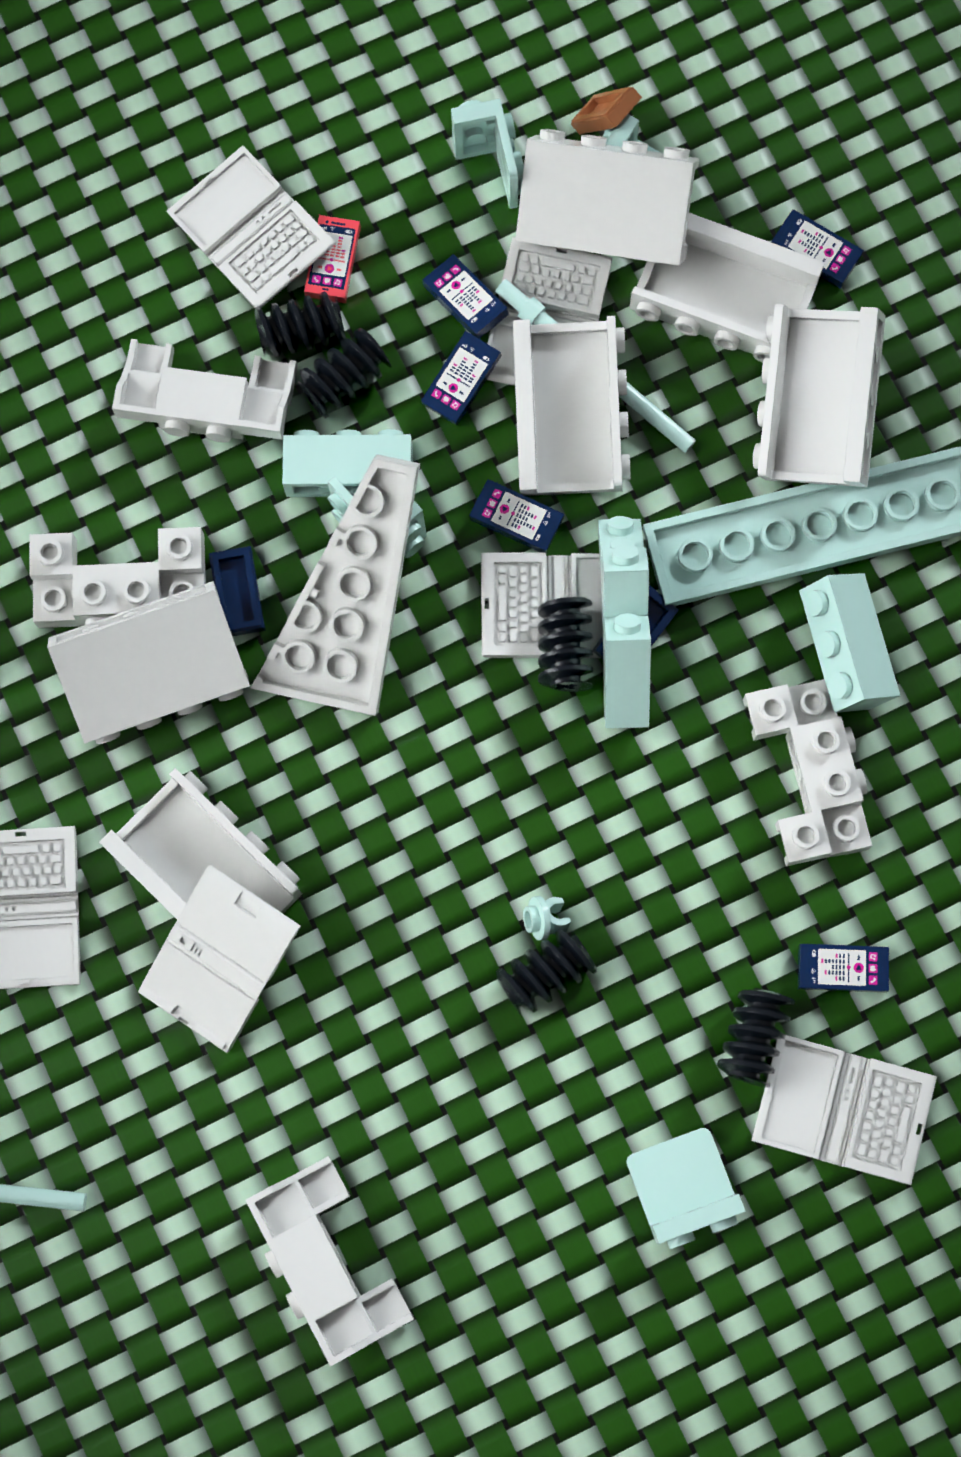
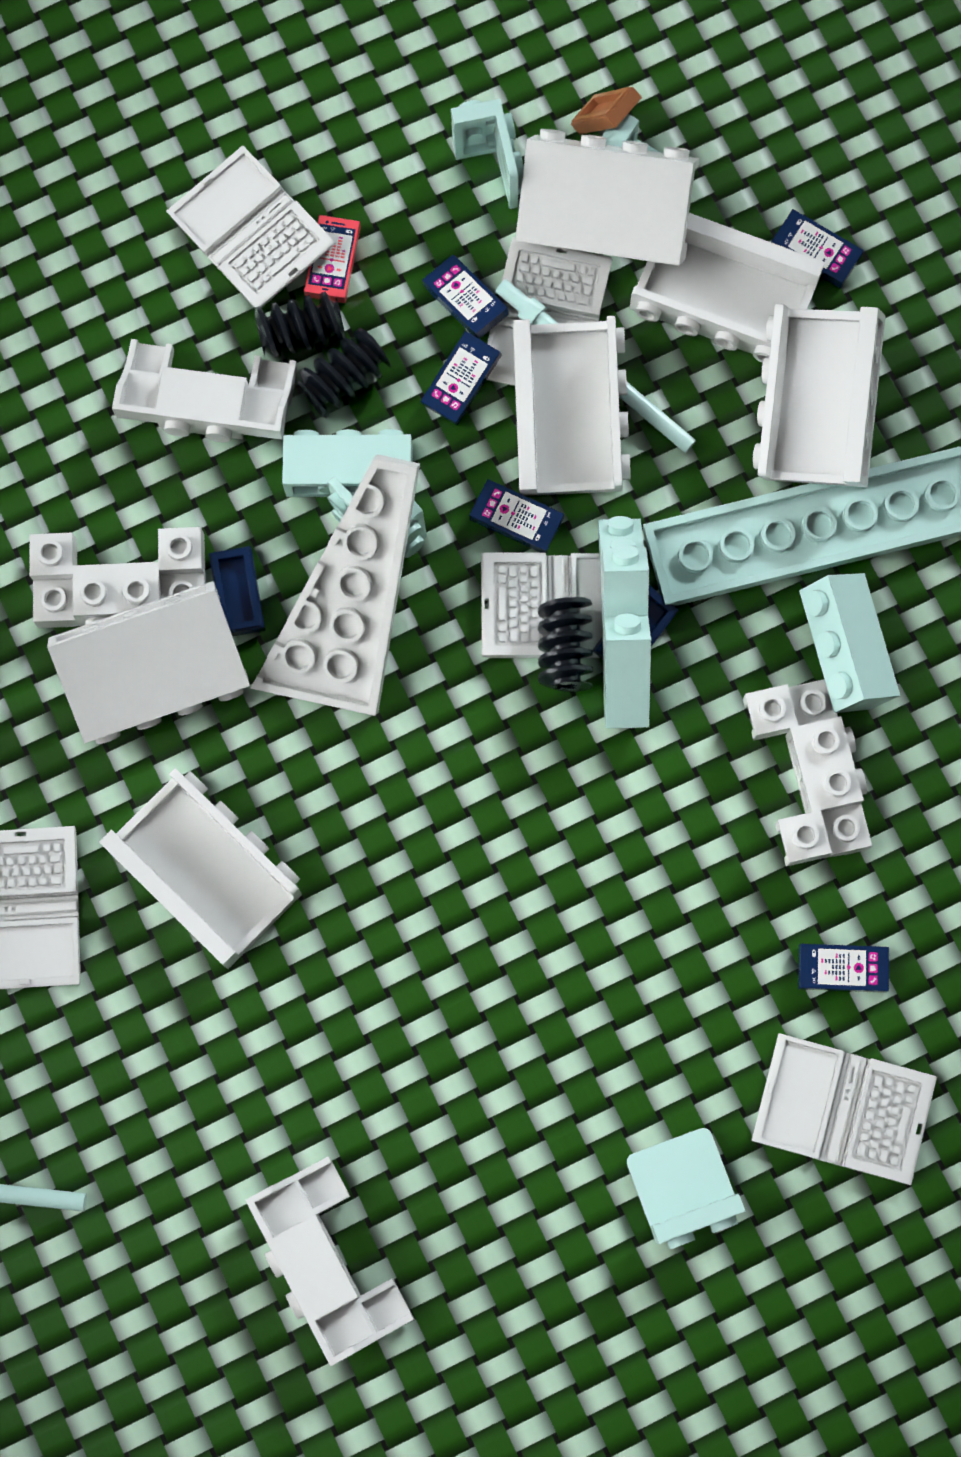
white piece [138,865,301,1054] -> none
black piece [496,929,597,1017] -> none
light aqua plate [523,896,571,941] -> none
black piece [717,988,795,1088] -> none

